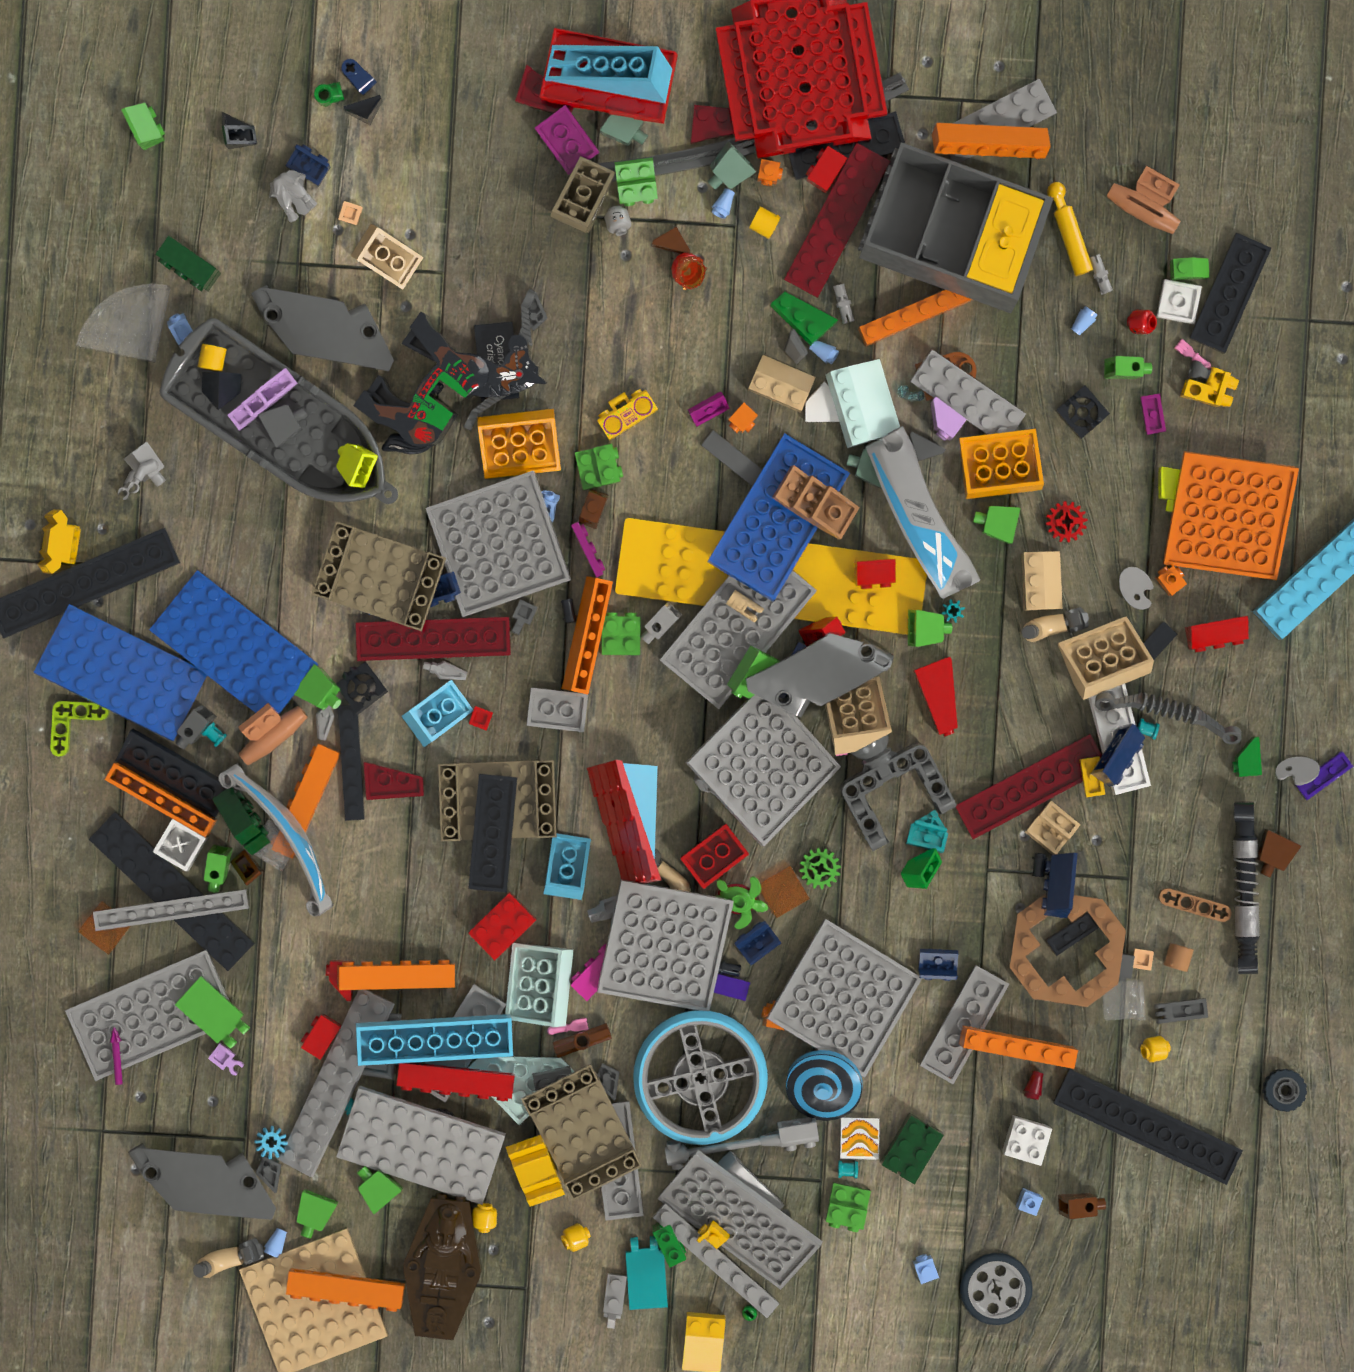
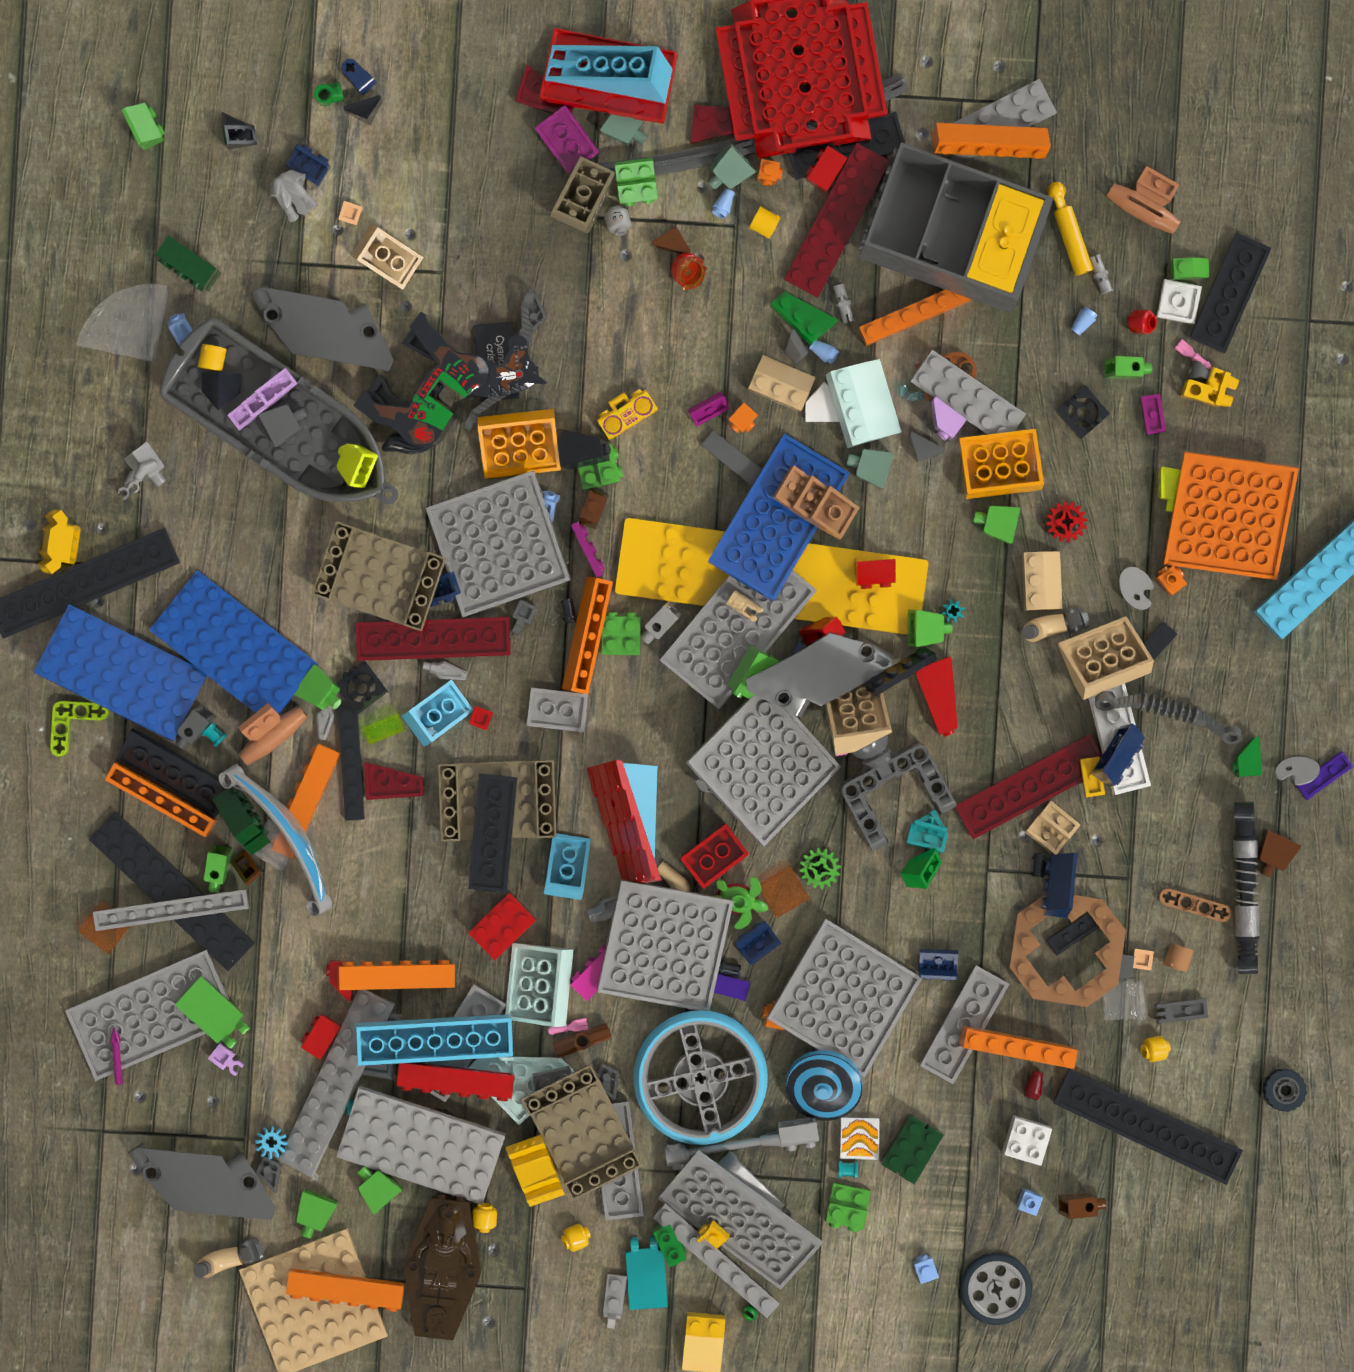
white brick [153,819,209,871] -> none
light blue cone [264,1228,287,1258] -> none
light grey panel [866,426,981,599] -> none
teal bush [1137,718,1160,740] -> none
red slope [1185,616,1249,653] -> none
none -> clear neon green plate [362,713,405,745]
none -> black slope [556,428,611,470]
none -> black plate [864,647,937,696]

